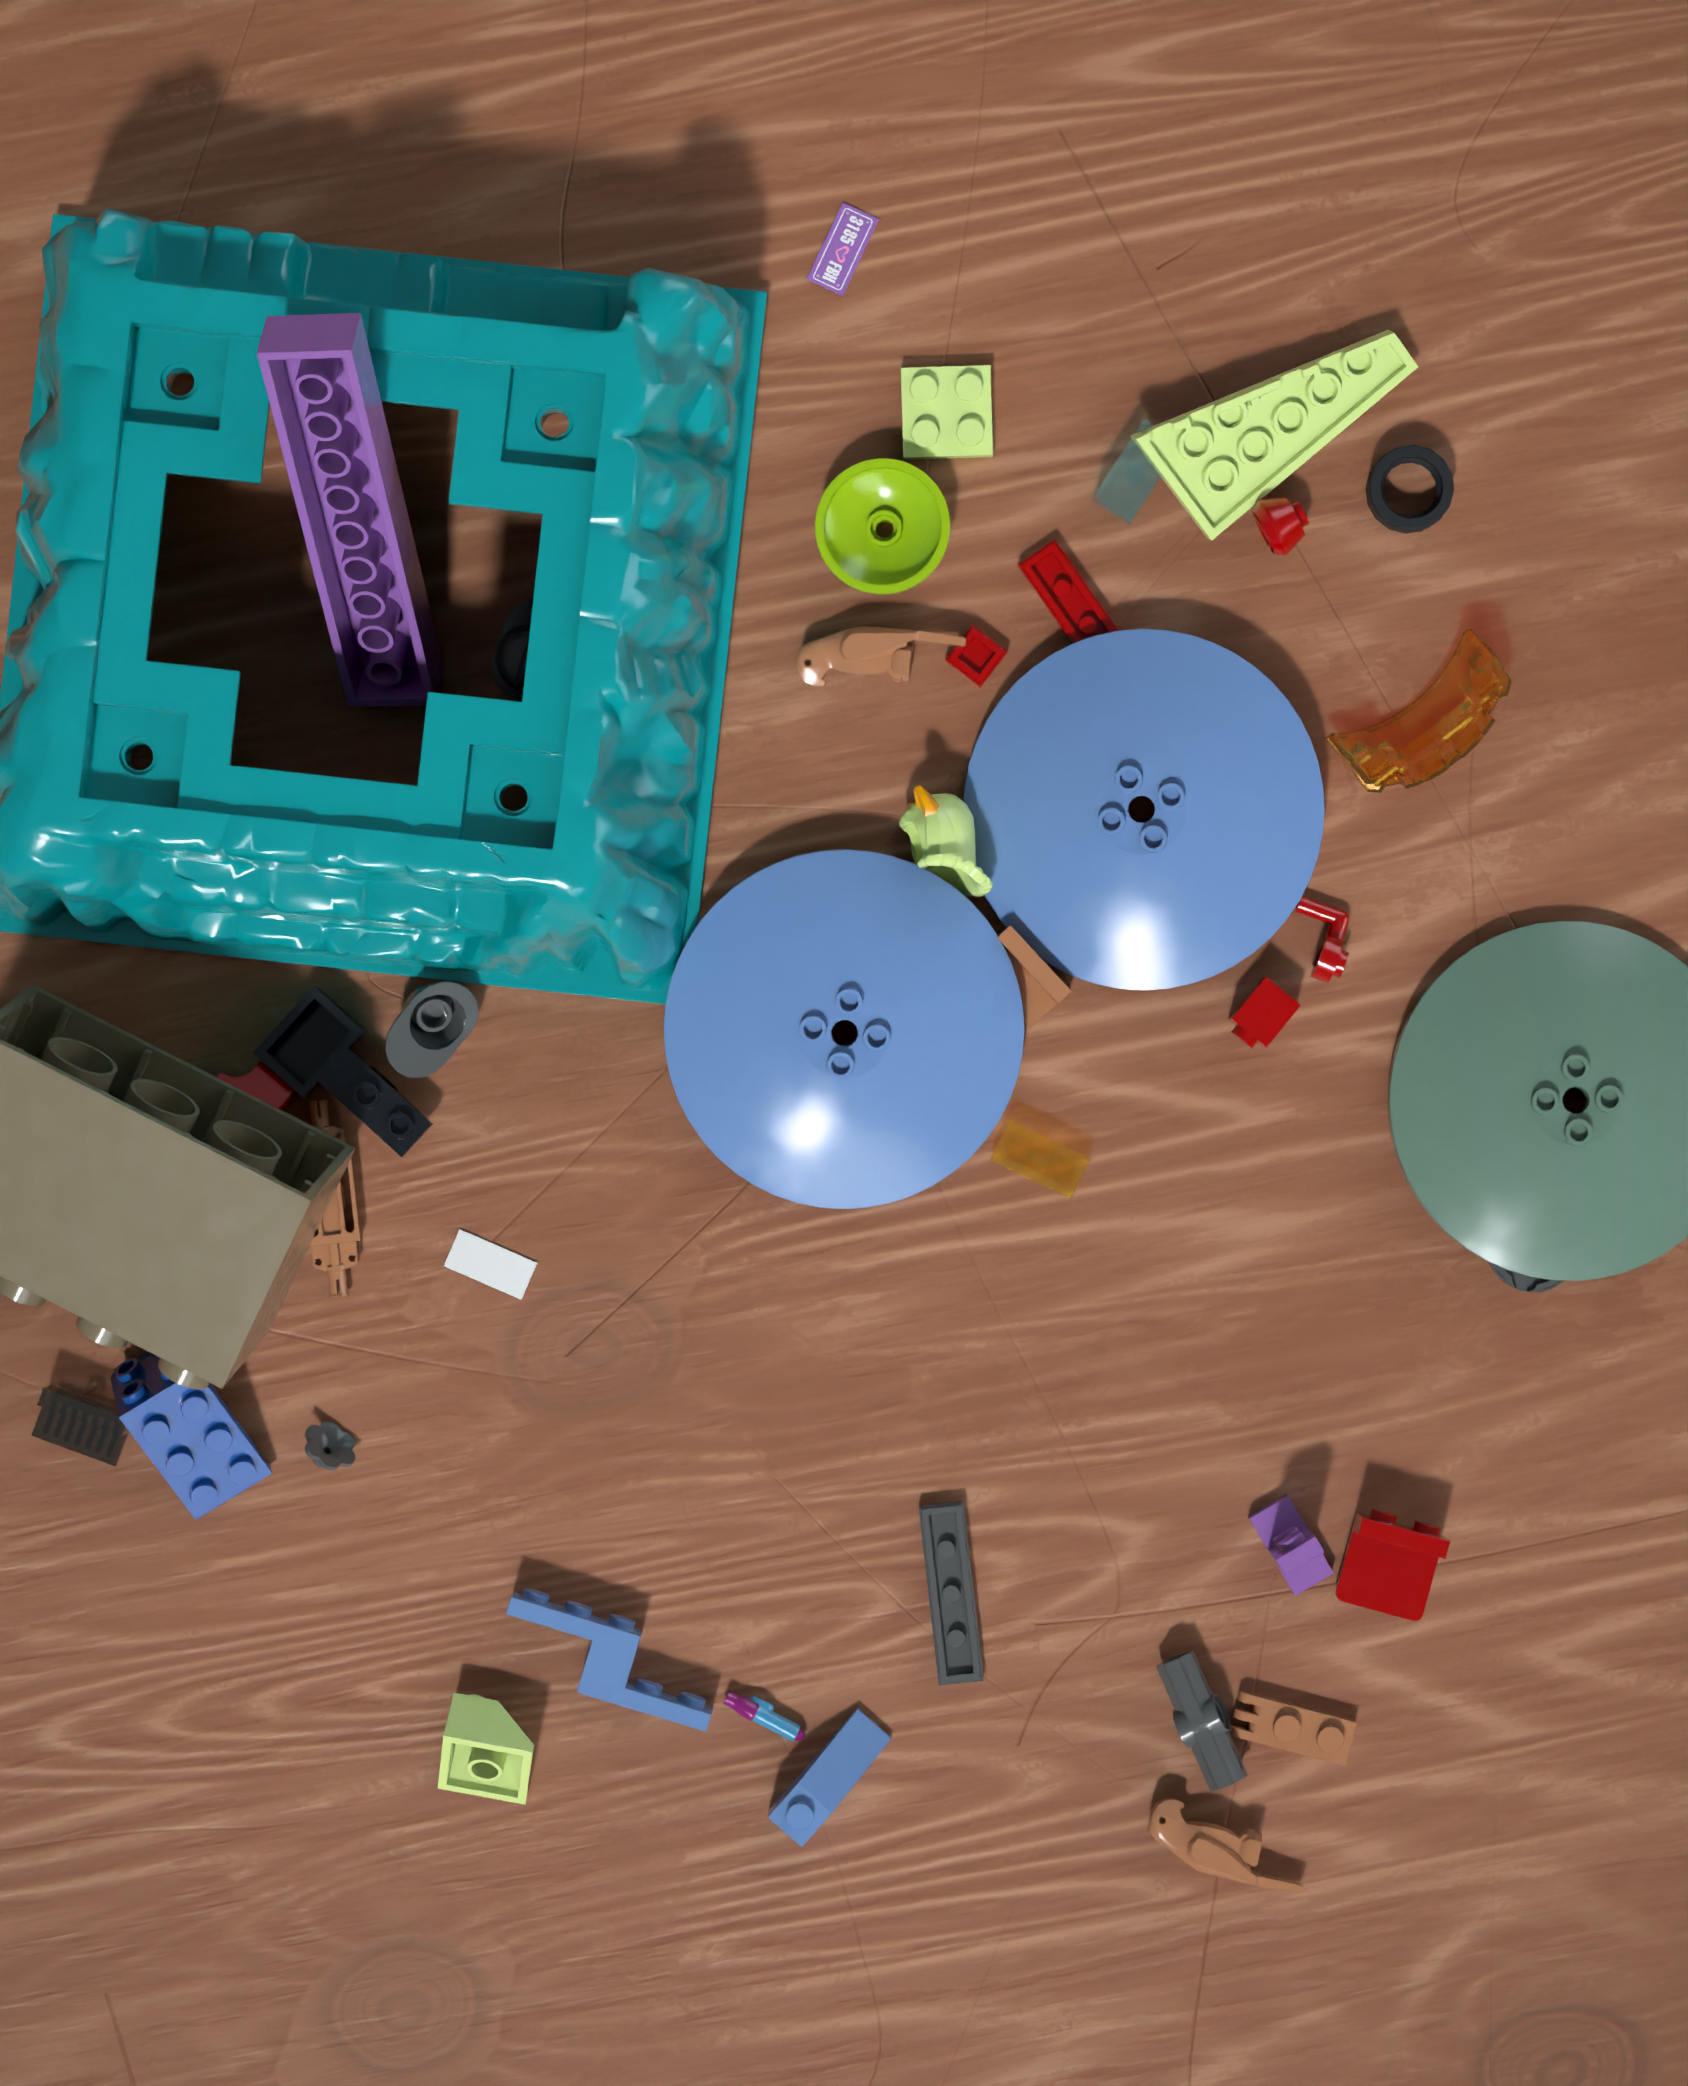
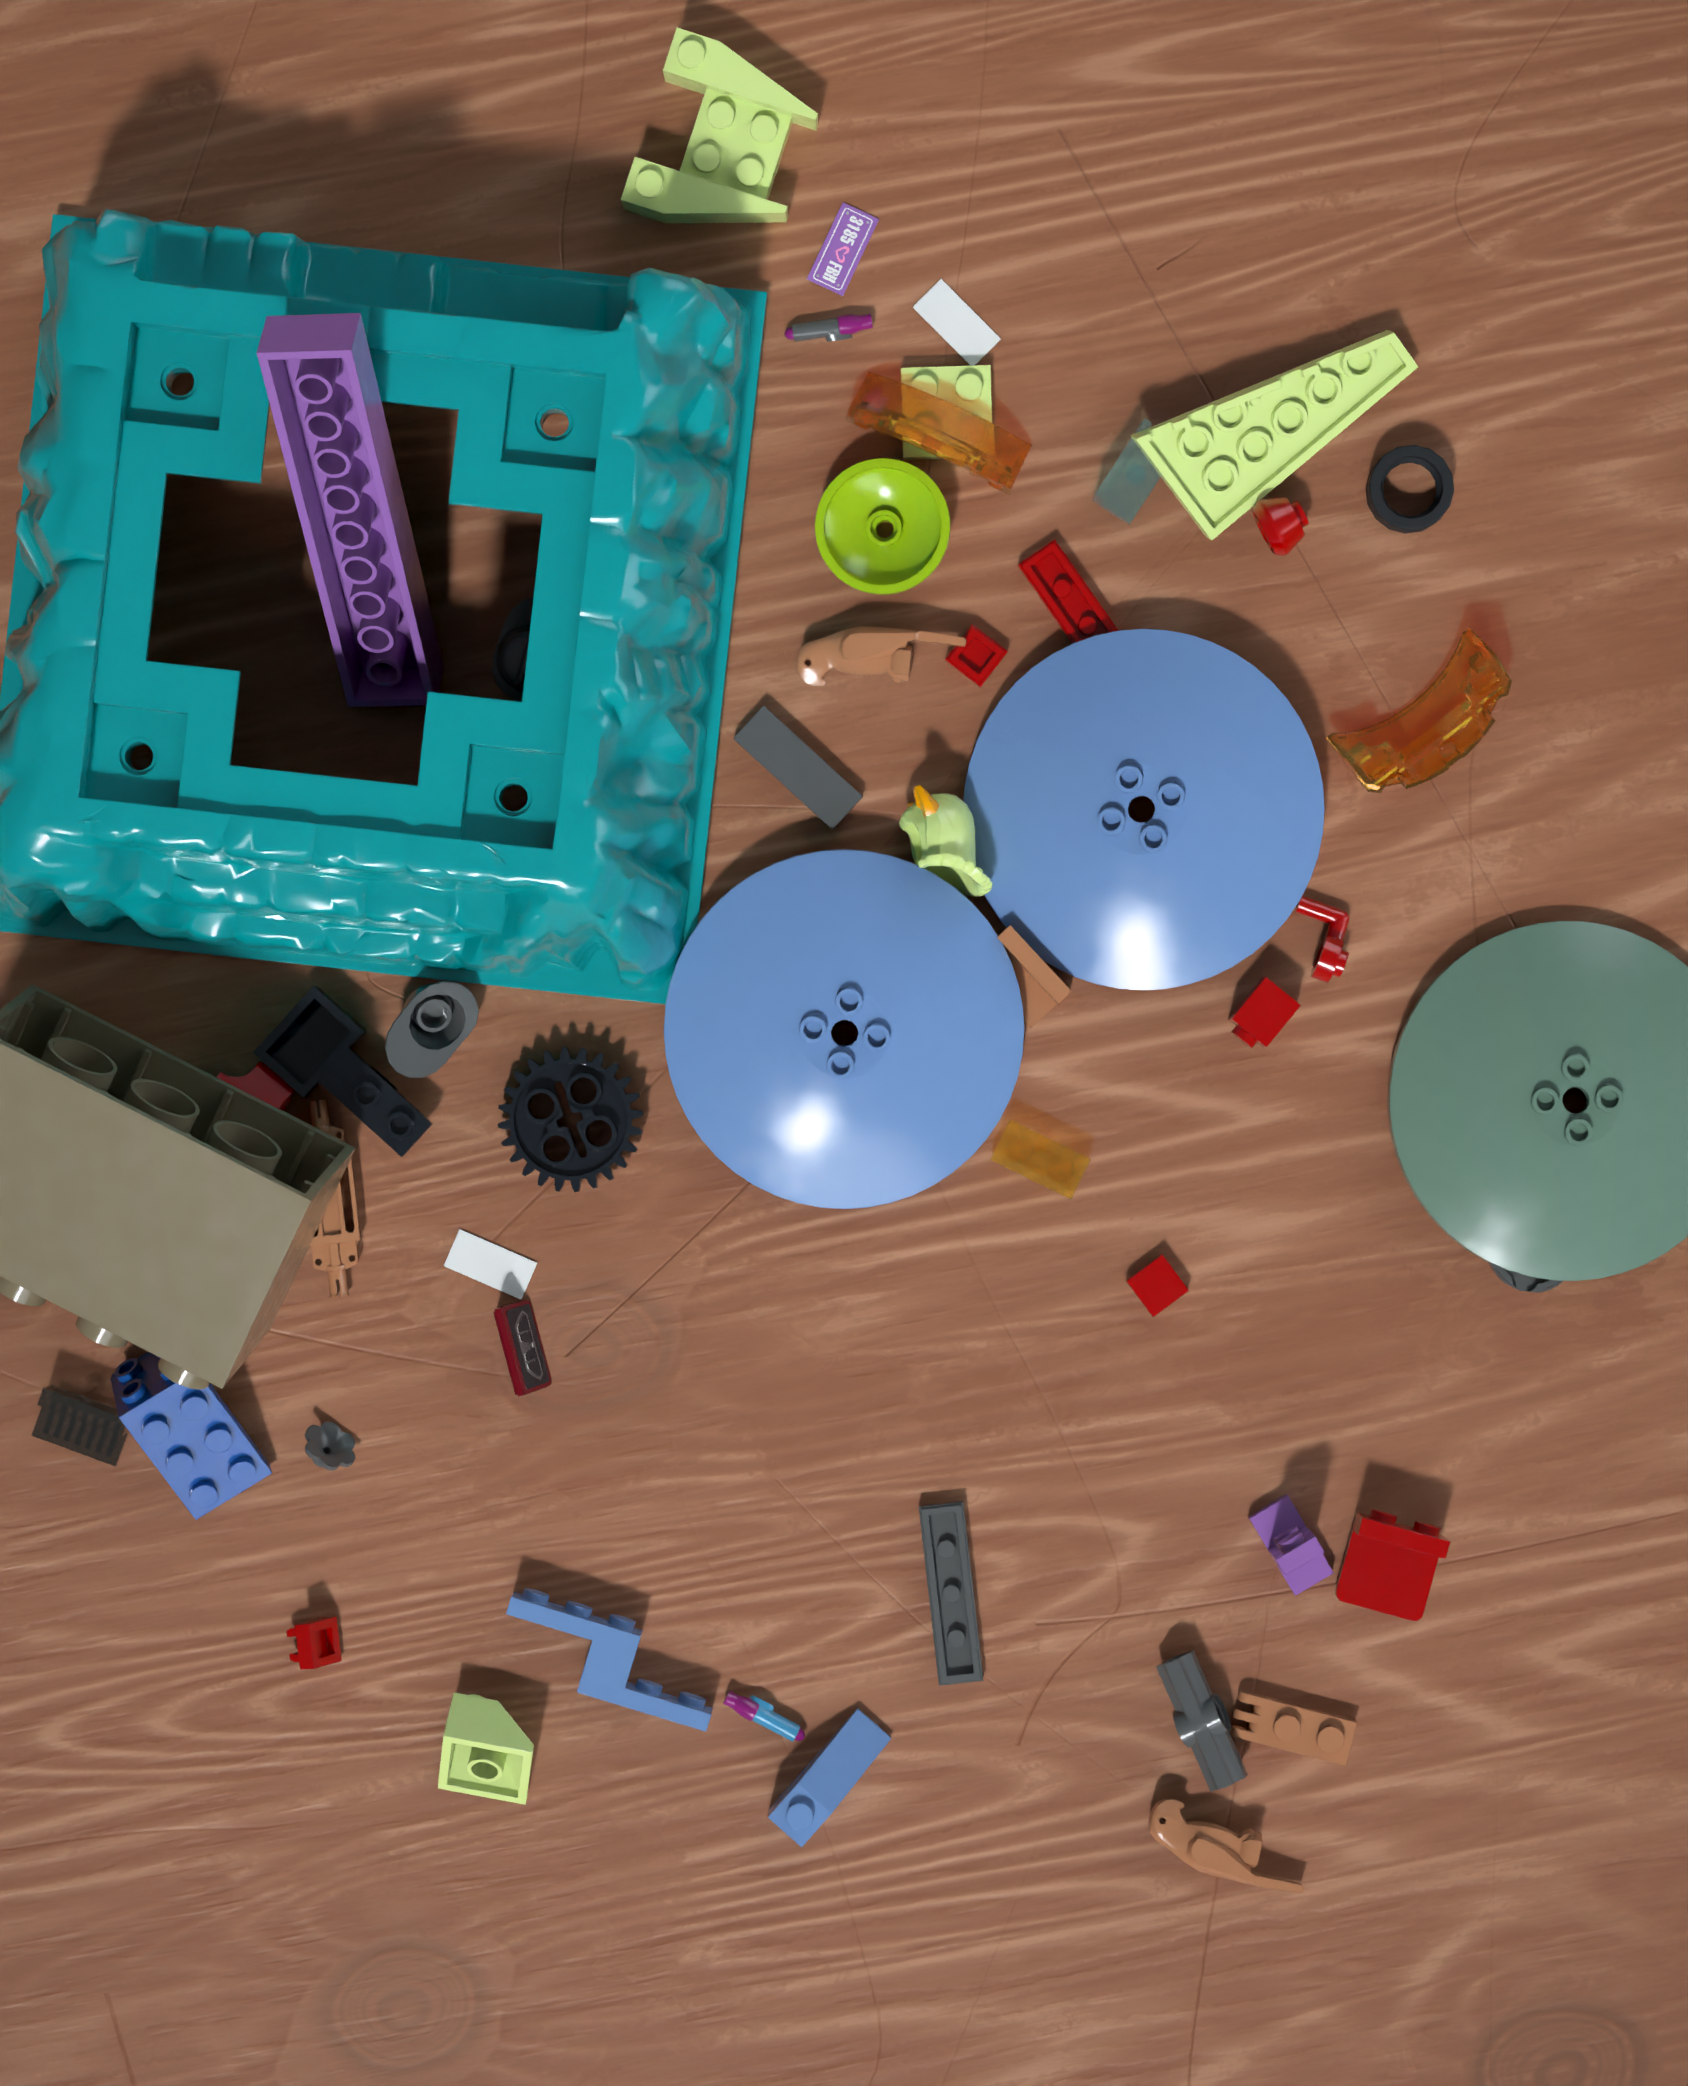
none -> red tile [286,1617,342,1670]
none -> slope [493,1300,552,1397]
none -> black gear [497,1047,644,1192]
none -> yellowish green wedge [621,27,818,223]
none -> dark grey tile [733,705,863,830]
none -> piece [784,314,873,342]
none -> clear orange windscreen [846,372,1032,495]
none -> white sticker [913,279,1001,366]
none -> red tile [1125,1254,1189,1317]

